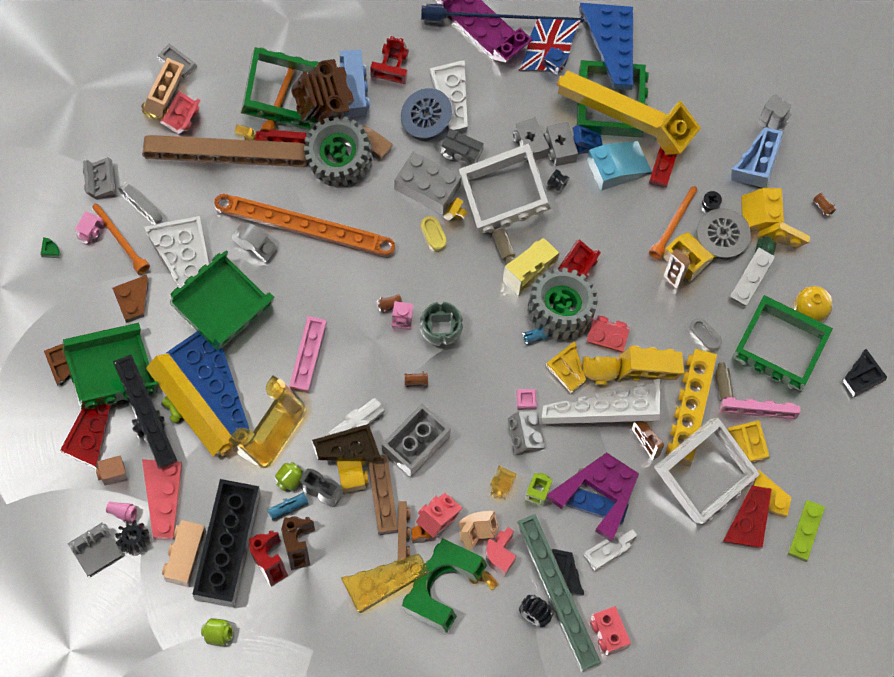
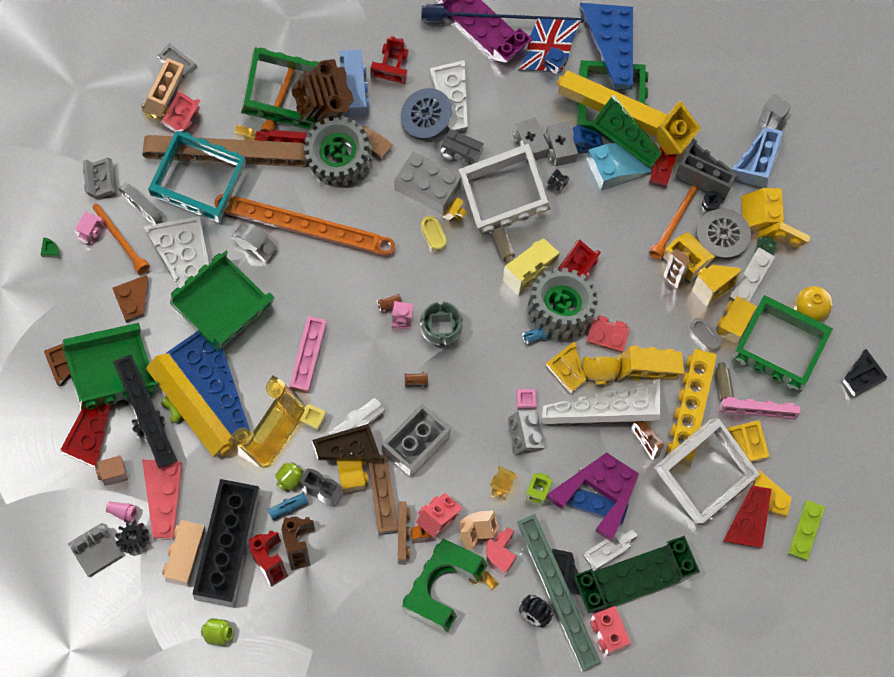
clear yellow wing [341,554,429,613] -> none
dark orange pin [813,193,836,216] -> none
none -> teal window [148,130,246,222]
none -> light yellow tile [300,404,326,431]
none -> dark green slope [573,535,700,614]
none -> green wing [591,95,662,168]
none -> dark grey wedge [675,138,737,200]
none -> yellow slope [692,265,742,306]
none -> yellow brick [717,296,757,344]

